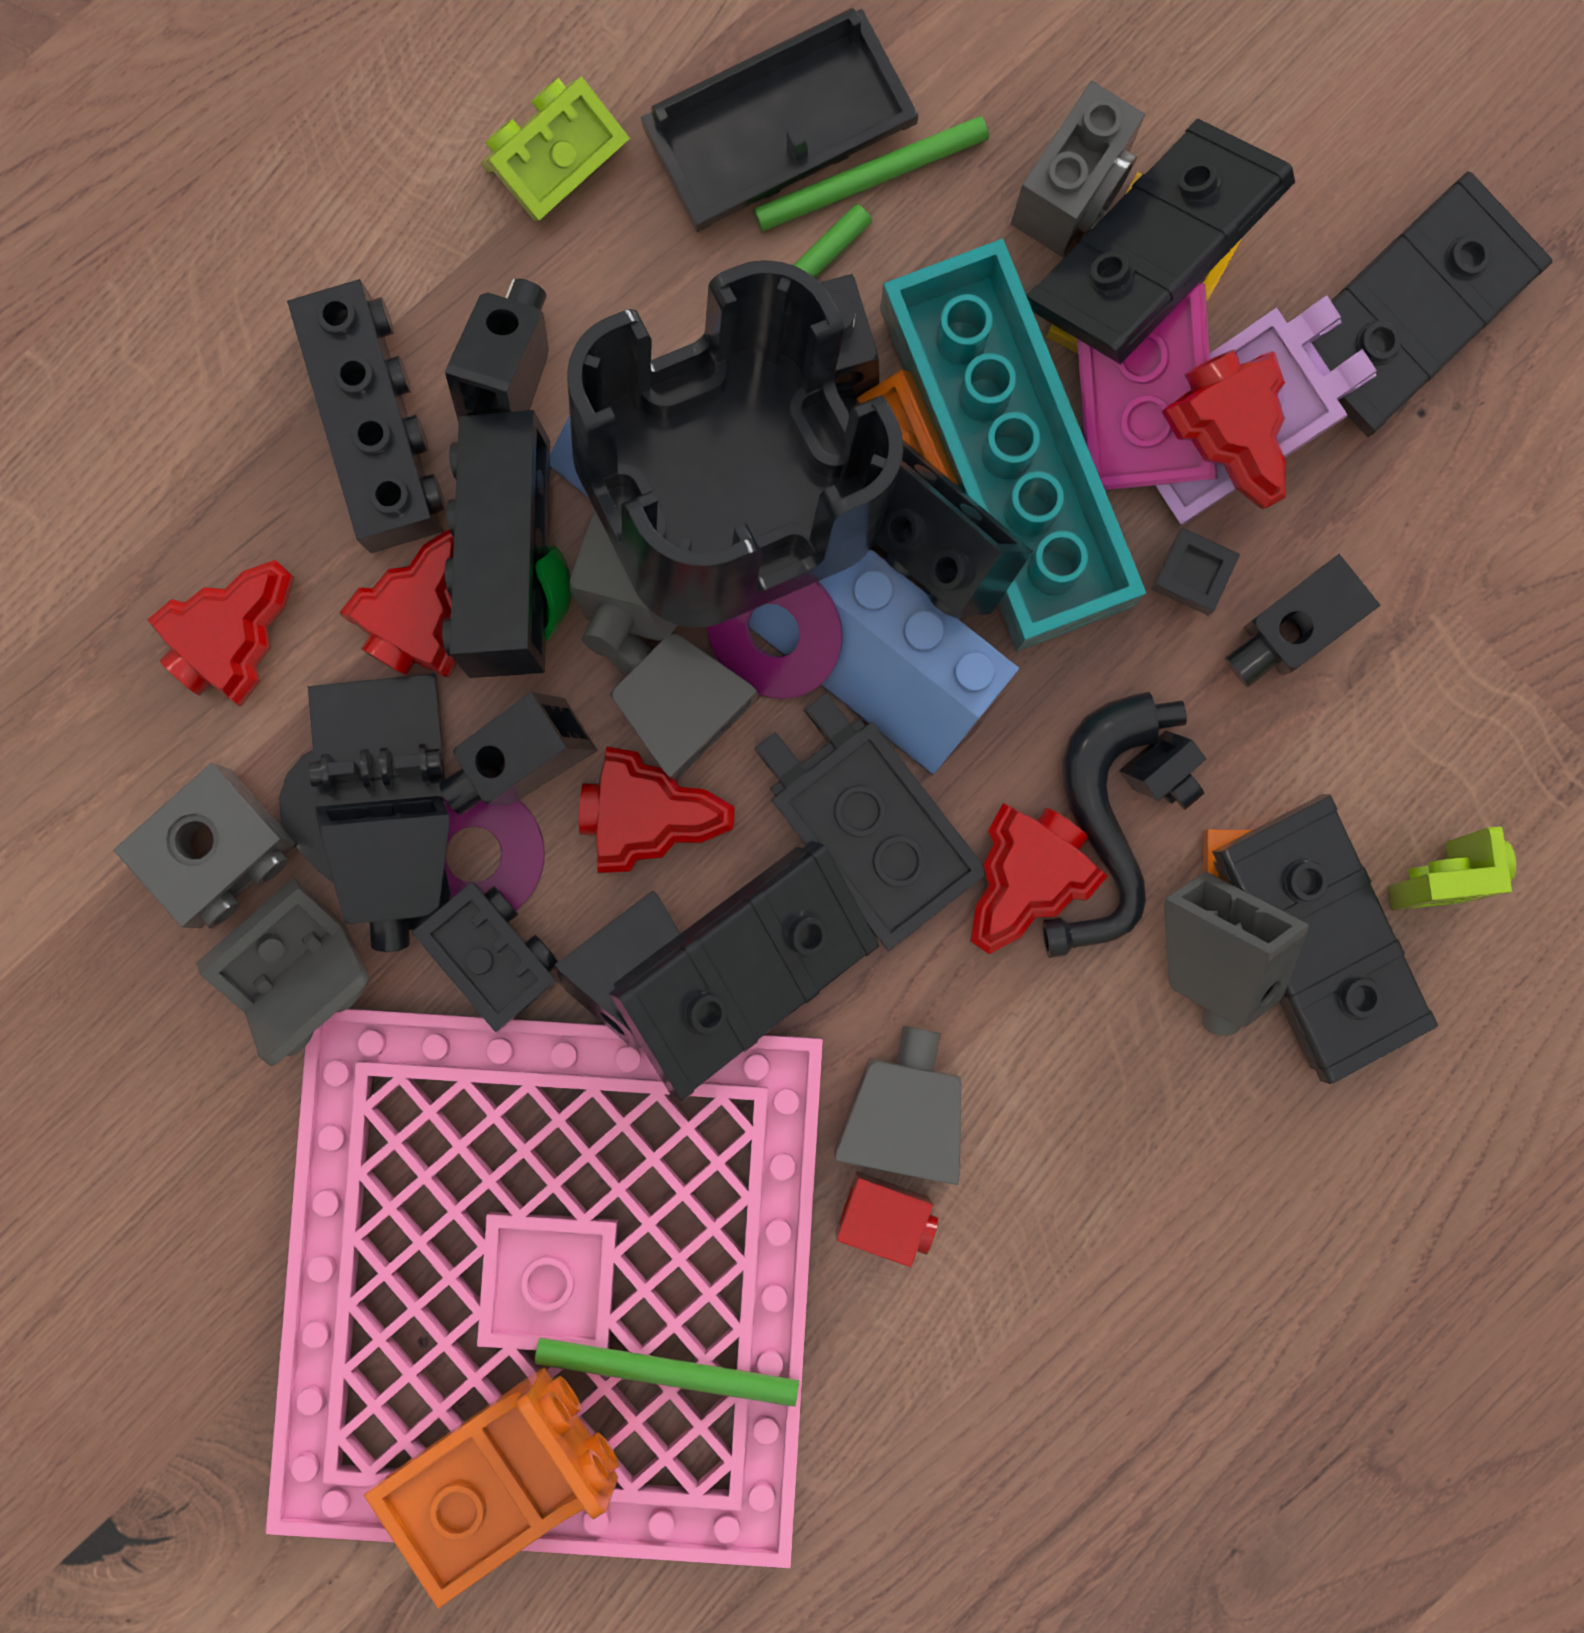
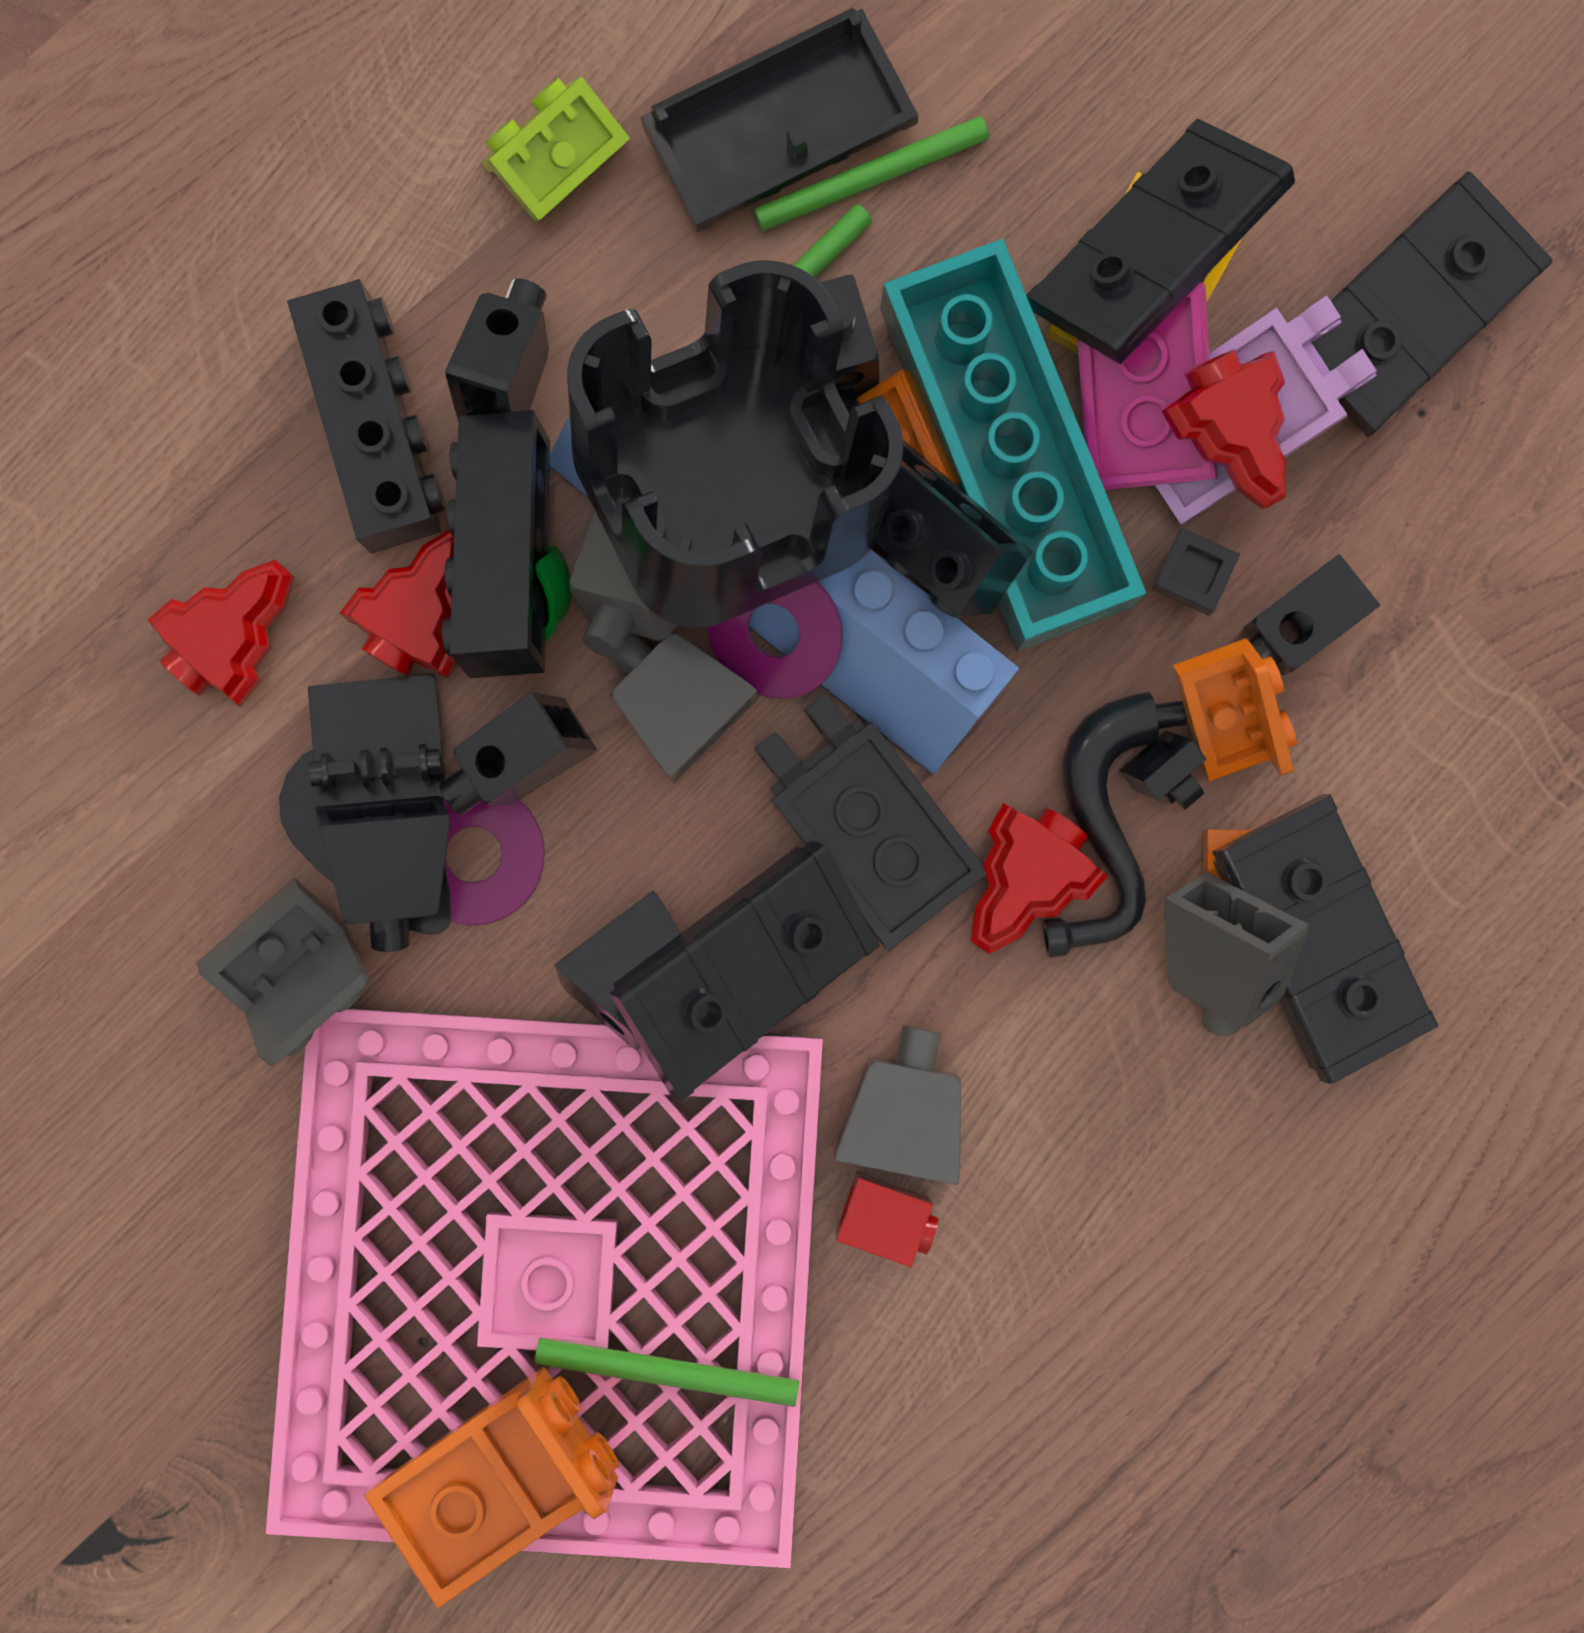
dark grey brick [113,762,296,929] -> none
black bracket [411,882,560,1032] -> none
red rock [579,746,735,874] -> none
dark grey brick [1011,80,1145,256] -> none
lime bracket [1388,826,1516,911] -> none
none -> orange bracket [1173,638,1297,782]

